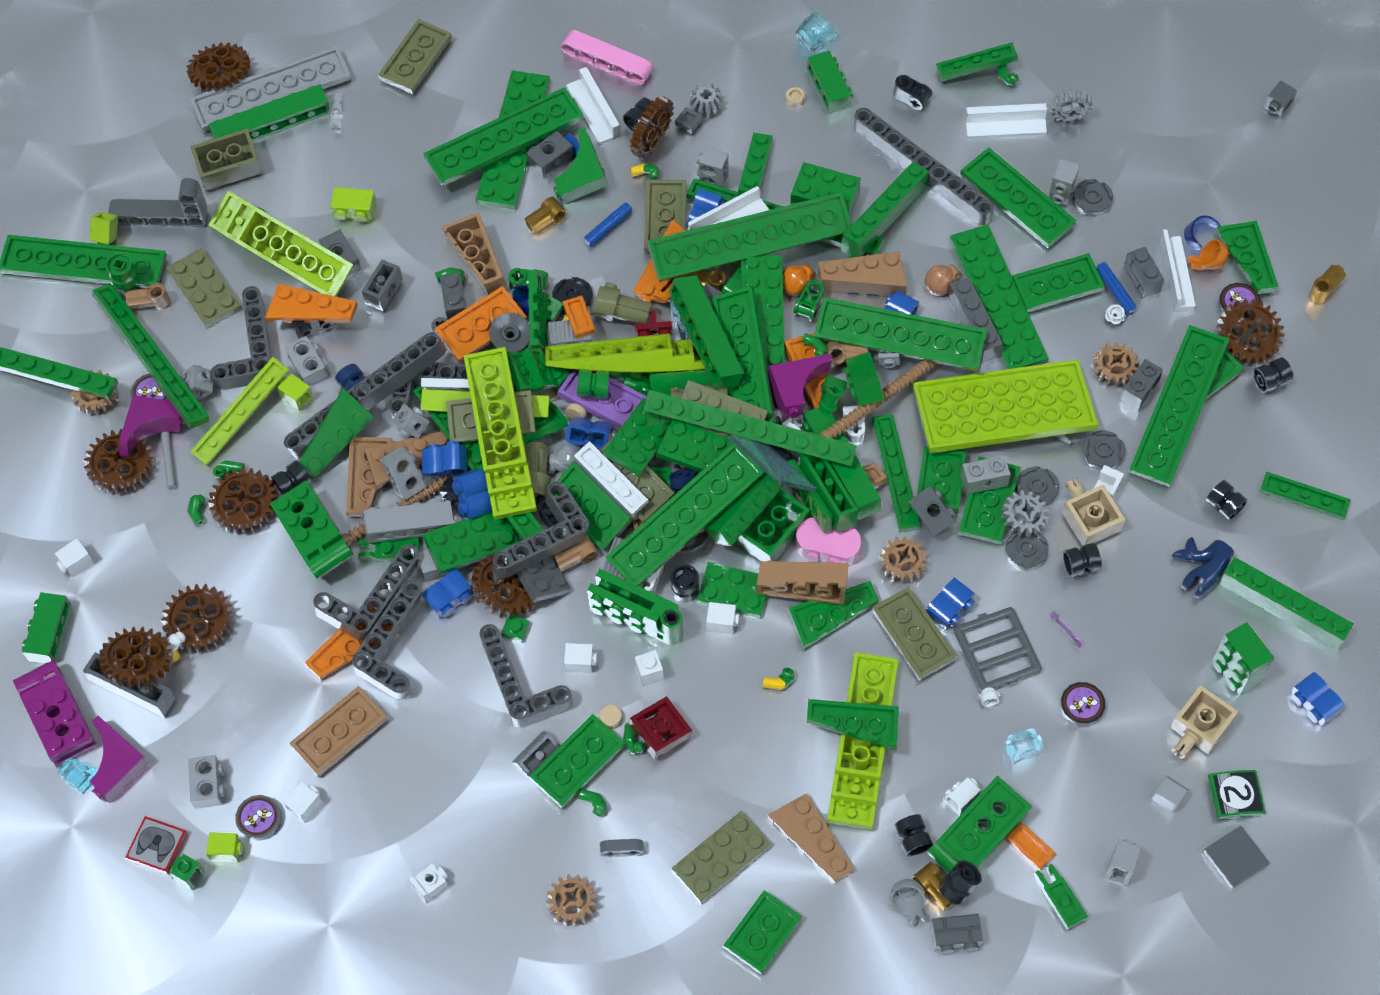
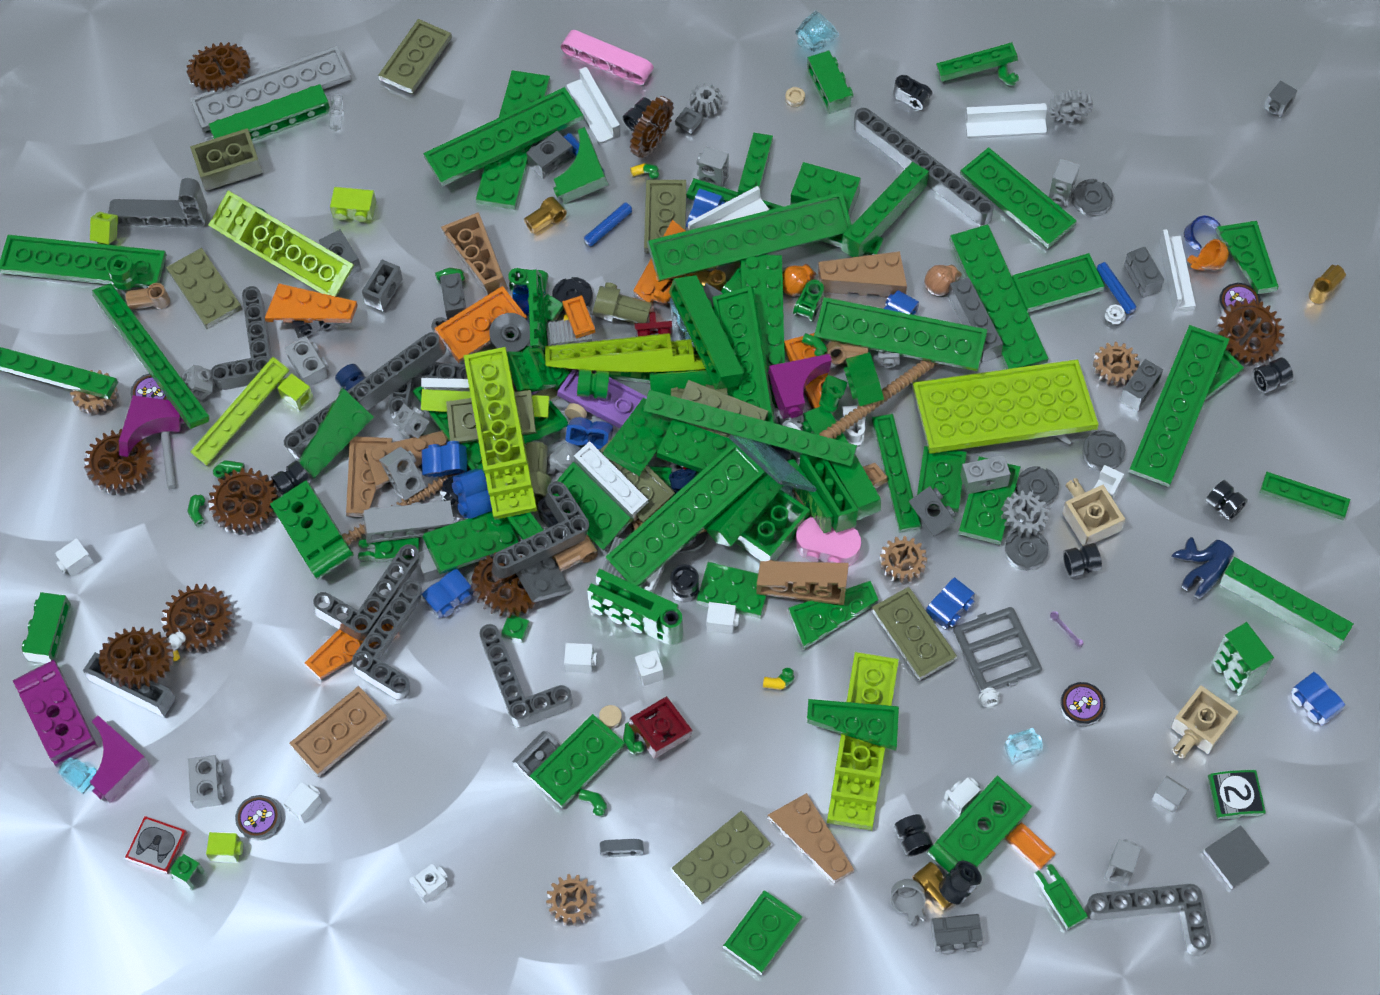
green arm [622,377,651,396] -> none
none -> dark grey beam [1085,884,1211,957]

